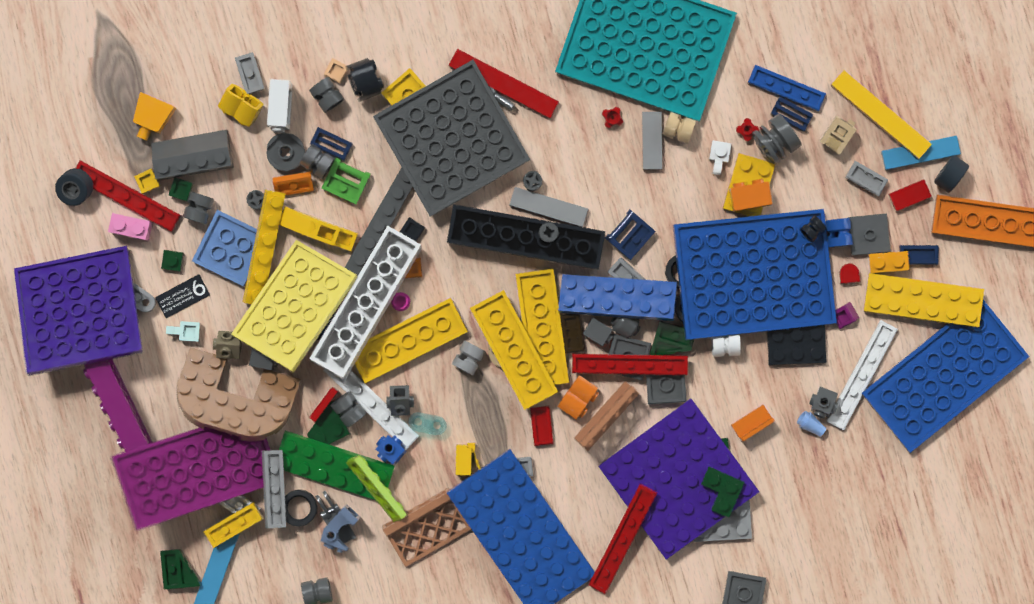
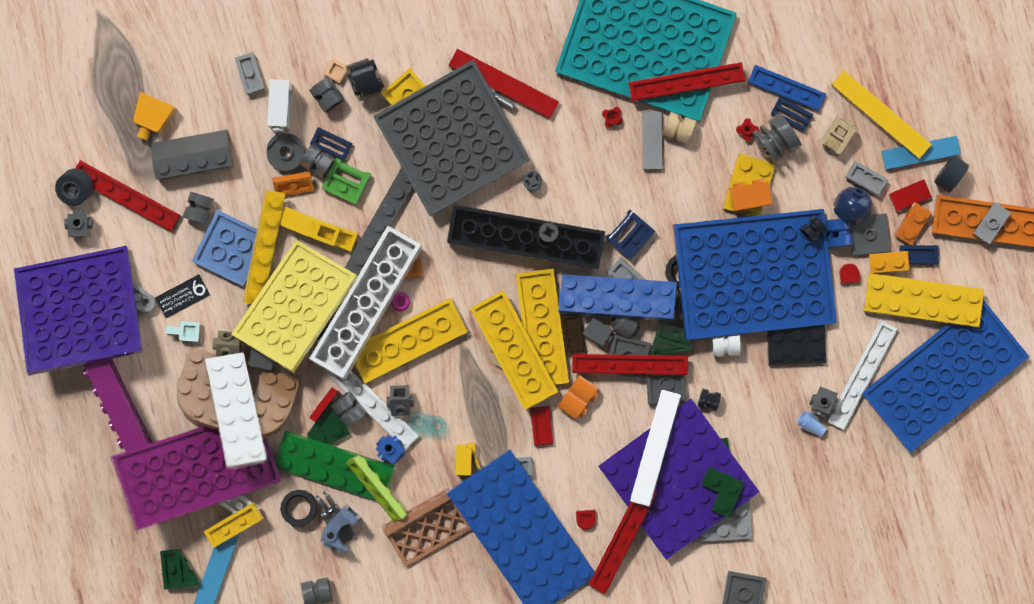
bright pink brick [108,213,153,241] -> none
yellow plate [134,168,160,194] -> none
dark green plate [161,250,184,272] -> none
dark green plate [168,177,193,201] -> none
yellow brick [218,84,264,127] -> none
dark grey wheel [246,190,264,210] -> none
light grey plate [262,450,286,529] -> none
black tile [400,217,425,241] -> none
light grey wheel [452,340,486,375] -> none
light grey tile [509,187,588,227] -> none
nougat fence [574,381,639,451] -> none
white plate [709,140,732,175] -> none
orange panel [731,404,775,442] -> none
magenta slope [835,302,859,329] -> none
none -> dark grey brick [64,210,93,238]
none -> white plate [205,353,266,469]
none -> red tile [576,509,596,530]
none -> red tile [628,62,745,102]
none -> white tile [630,390,681,507]
none -> black wheel [698,388,721,412]
none -> dark blue cylinder [833,187,873,224]
none -> orange plate [894,202,932,245]
none -> light grey plate [973,202,1011,245]

